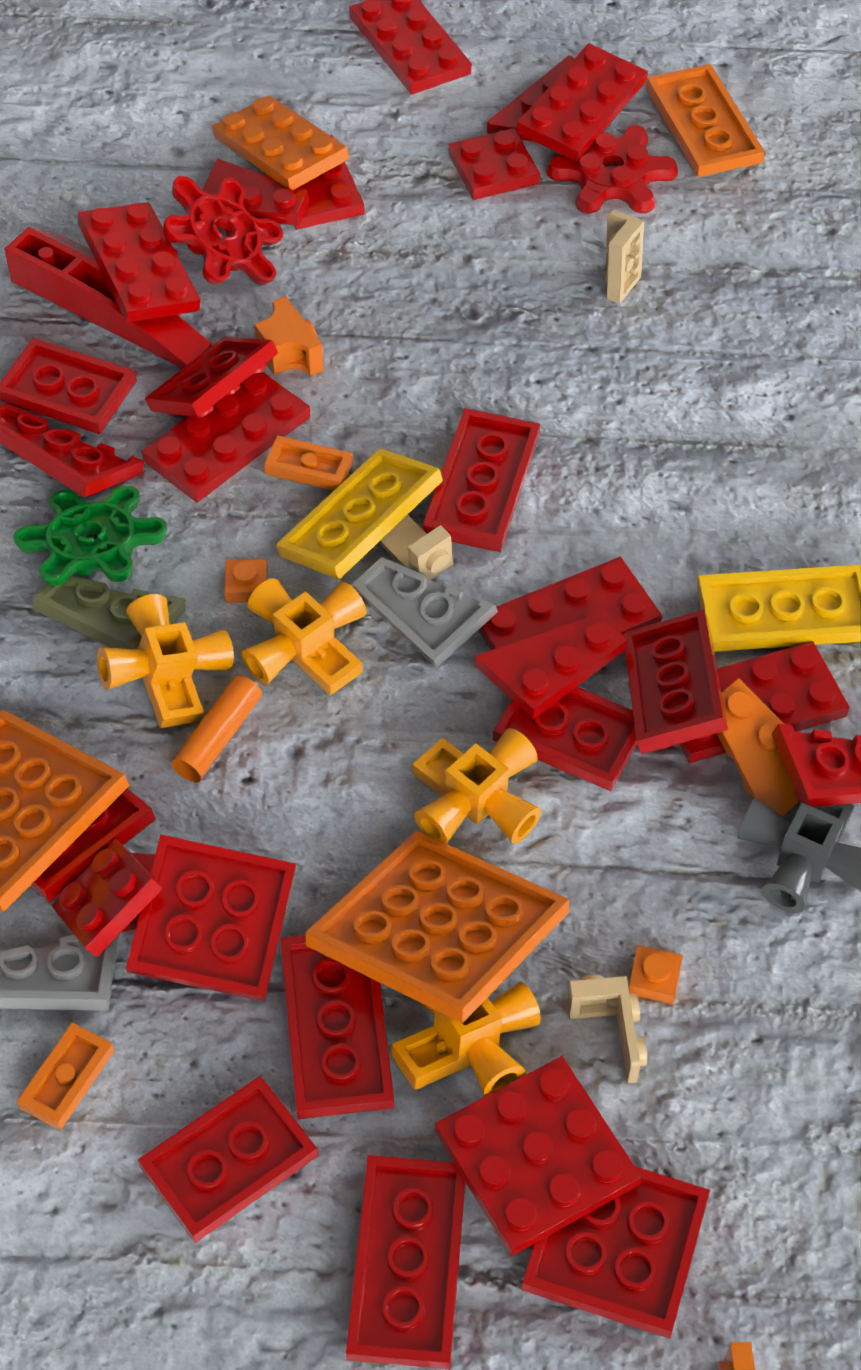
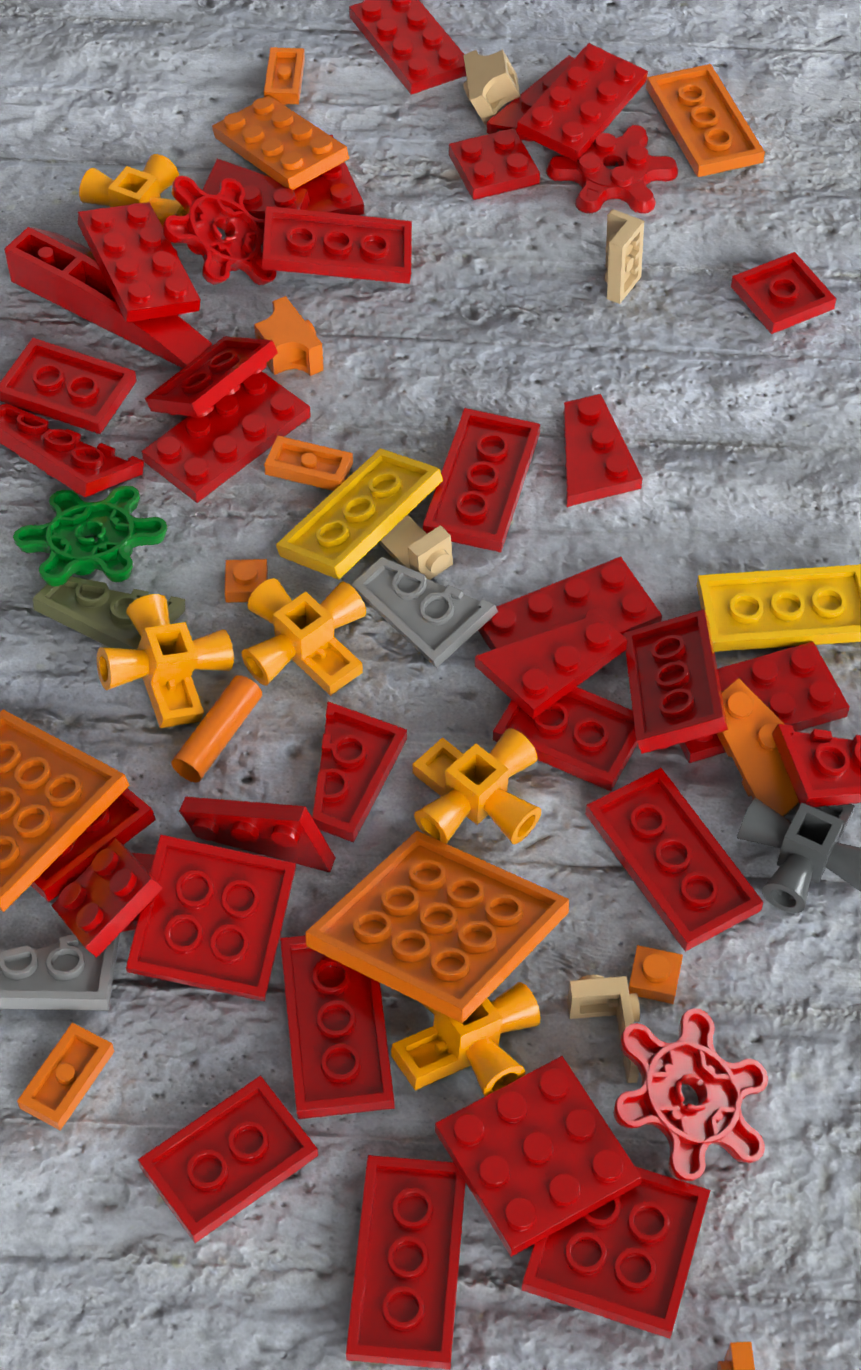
none -> light orange brick [79,154,187,227]
none -> red wing [179,796,336,873]
none -> red plate [261,206,412,284]
none -> orange plate [264,47,305,105]
none -> red wing [312,701,407,843]
none -> tan brick [463,50,520,125]
none -> red wing [563,394,643,507]
none -> red plate [585,767,764,952]
none -> plate [613,1008,768,1181]
none -> red plate [731,252,837,334]

